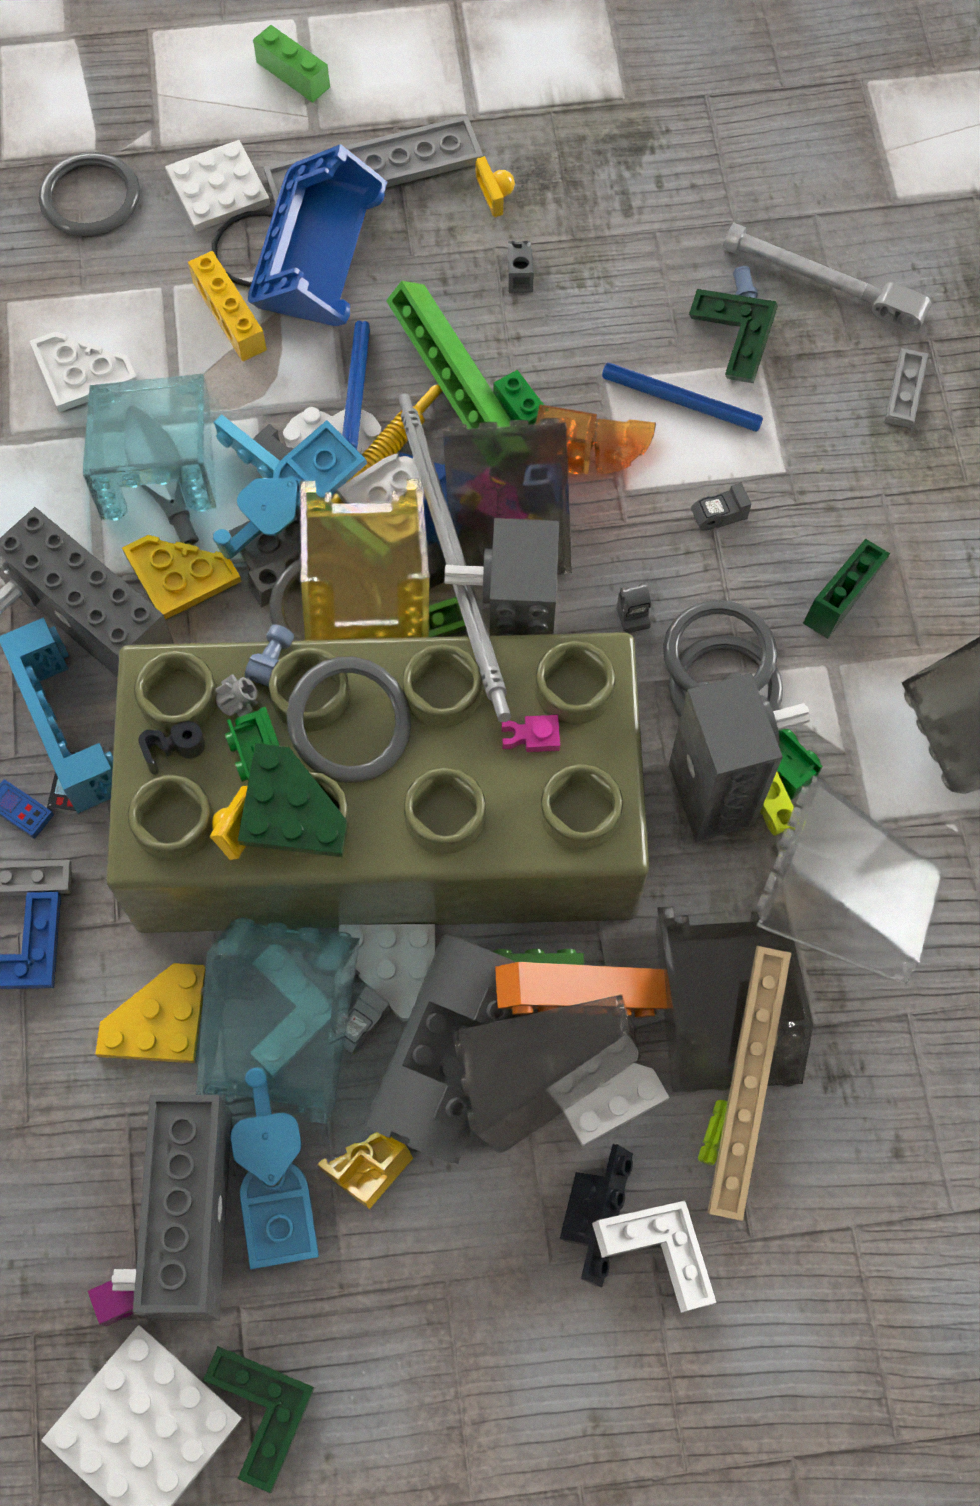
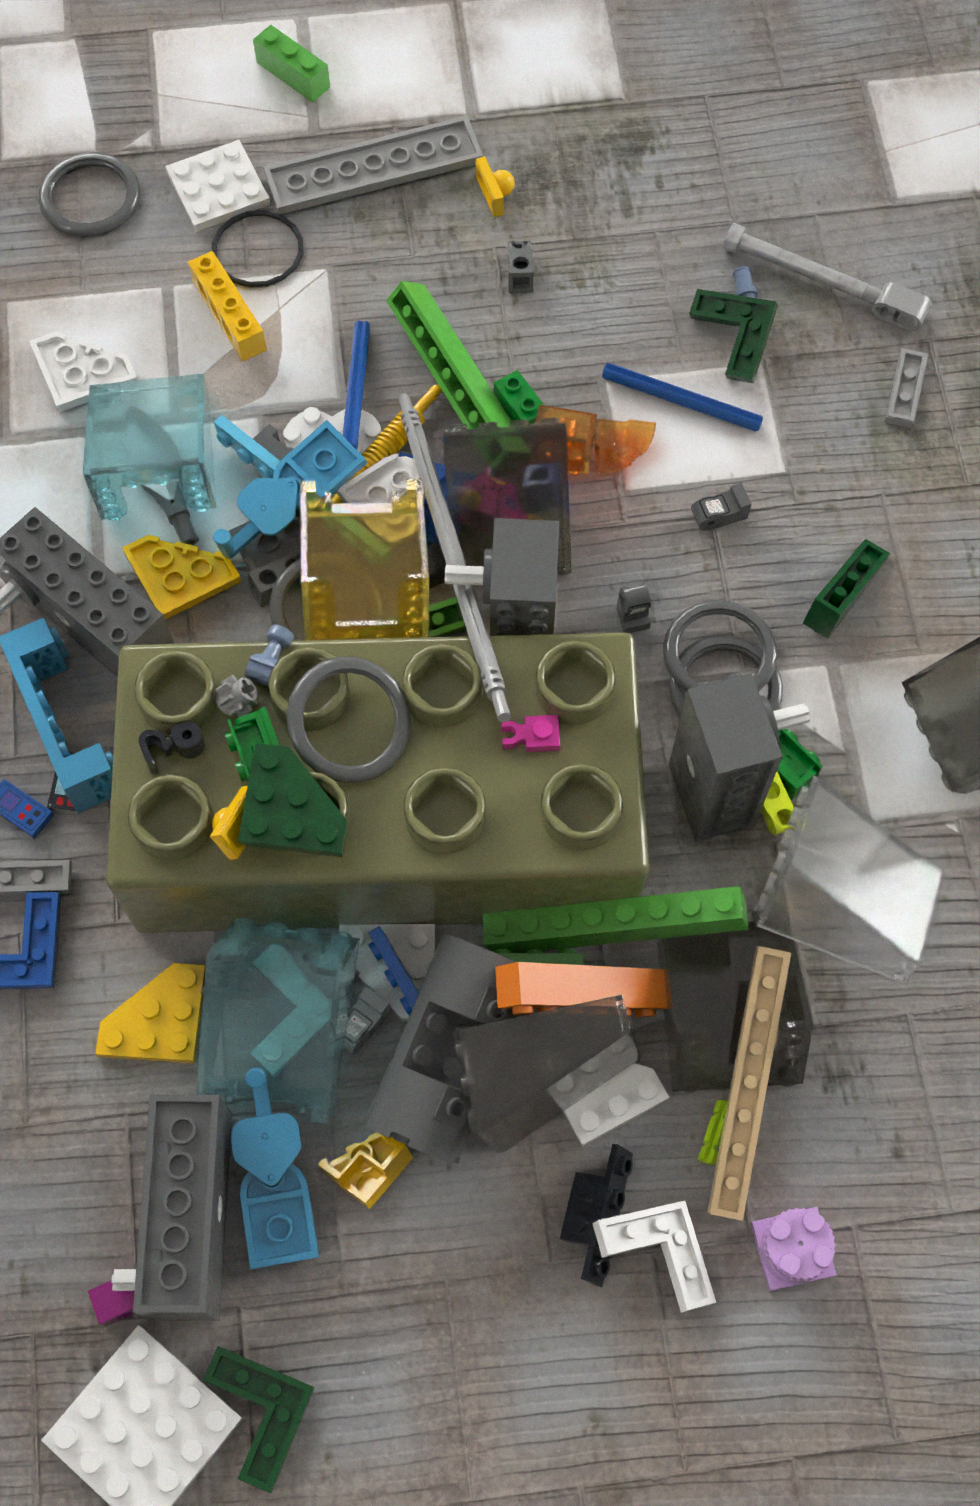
blue windscreen [248,144,387,326] -> none
none -> blue plate [368,926,419,1016]
none -> bright green brick [483,886,748,953]
none -> lavender piece [750,1207,837,1292]

